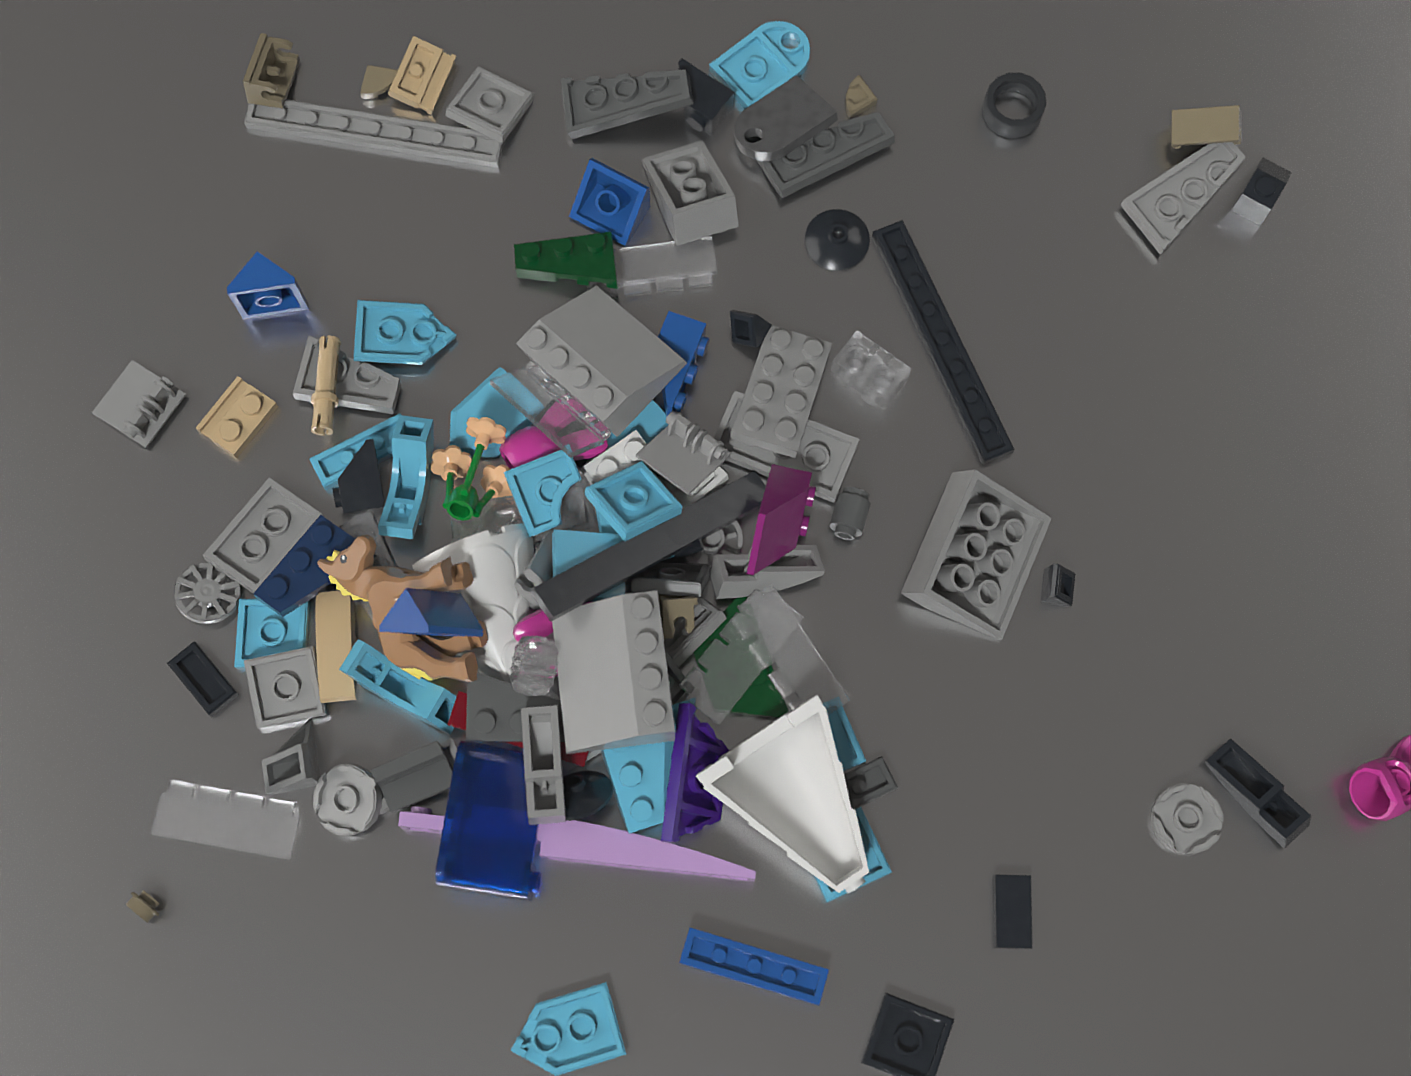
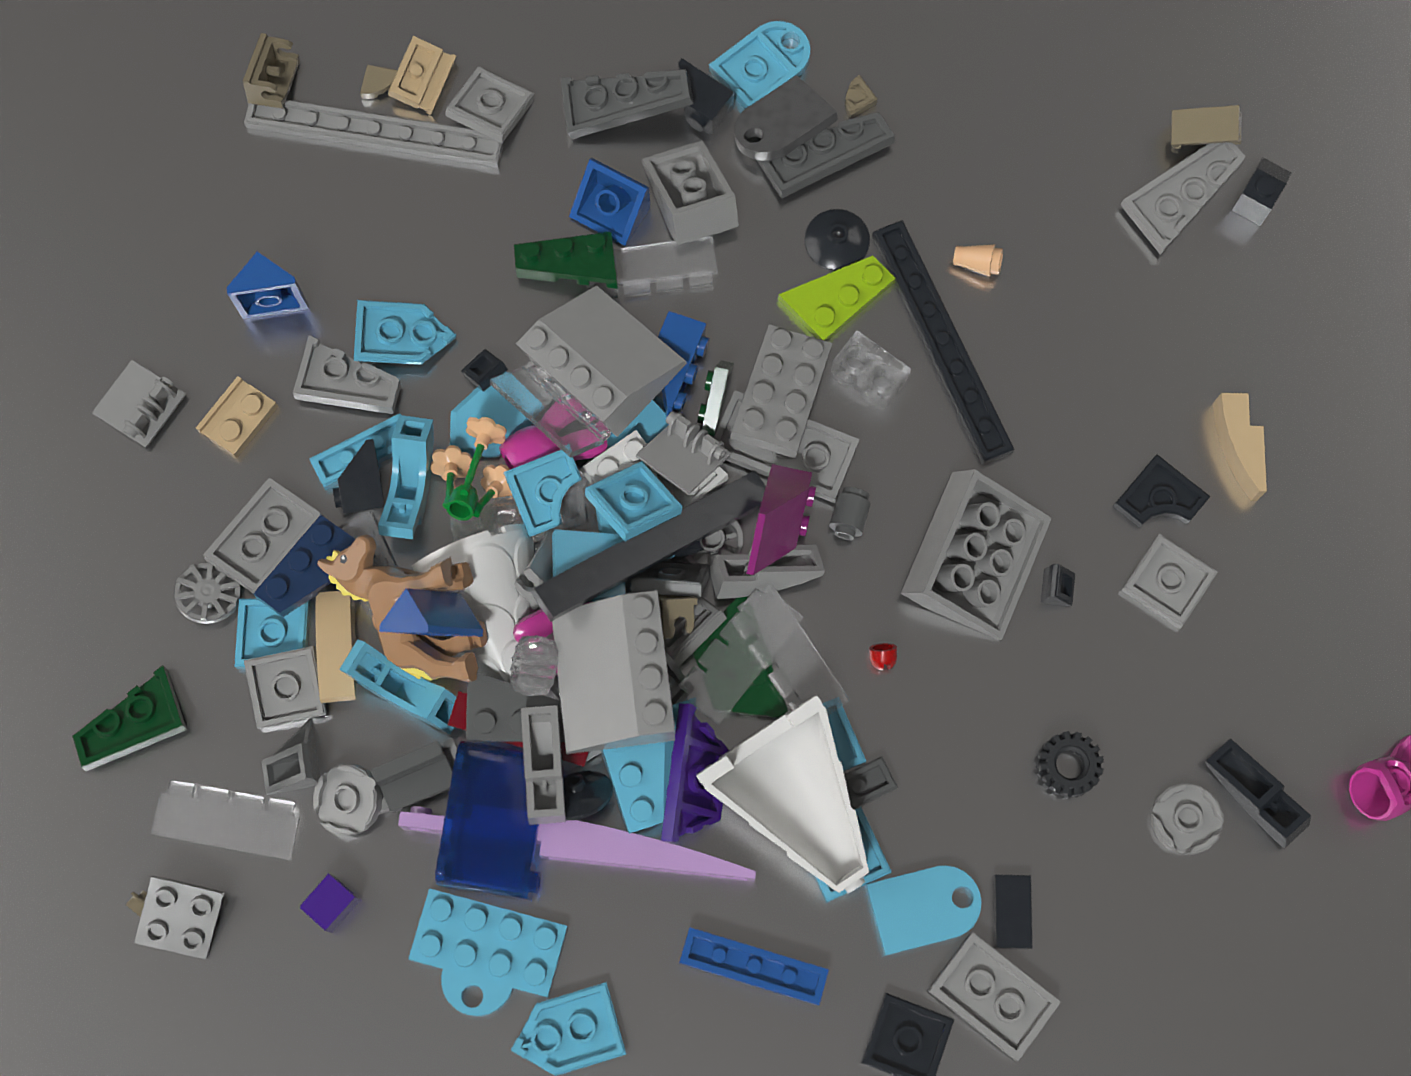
black tile [167,641,239,717] -> none
tan pin [311,335,341,436] -> none
black slope [730,310,772,348] -> none
black tyre [982,72,1046,138] -> none
none -> dark green wing [72,665,187,771]
none -> light grey hinge [134,875,224,960]
none -> dark purple panel [300,873,361,933]
none -> medium azure plate [408,888,568,1016]
none -> black tile [461,349,508,392]
none -> wing [697,360,734,436]
none -> lime wing [778,256,896,341]
none -> medium azure tile [865,866,981,956]
none -> red hinge [869,643,898,671]
none -> light grey plate [928,933,1061,1061]
none -> light nougat cone [953,244,1003,277]
none -> black tyre [1035,731,1104,798]
none -> black tile [1113,454,1211,527]
none -> light grey tile [1121,534,1218,629]
none -> tan slope [1213,393,1267,501]

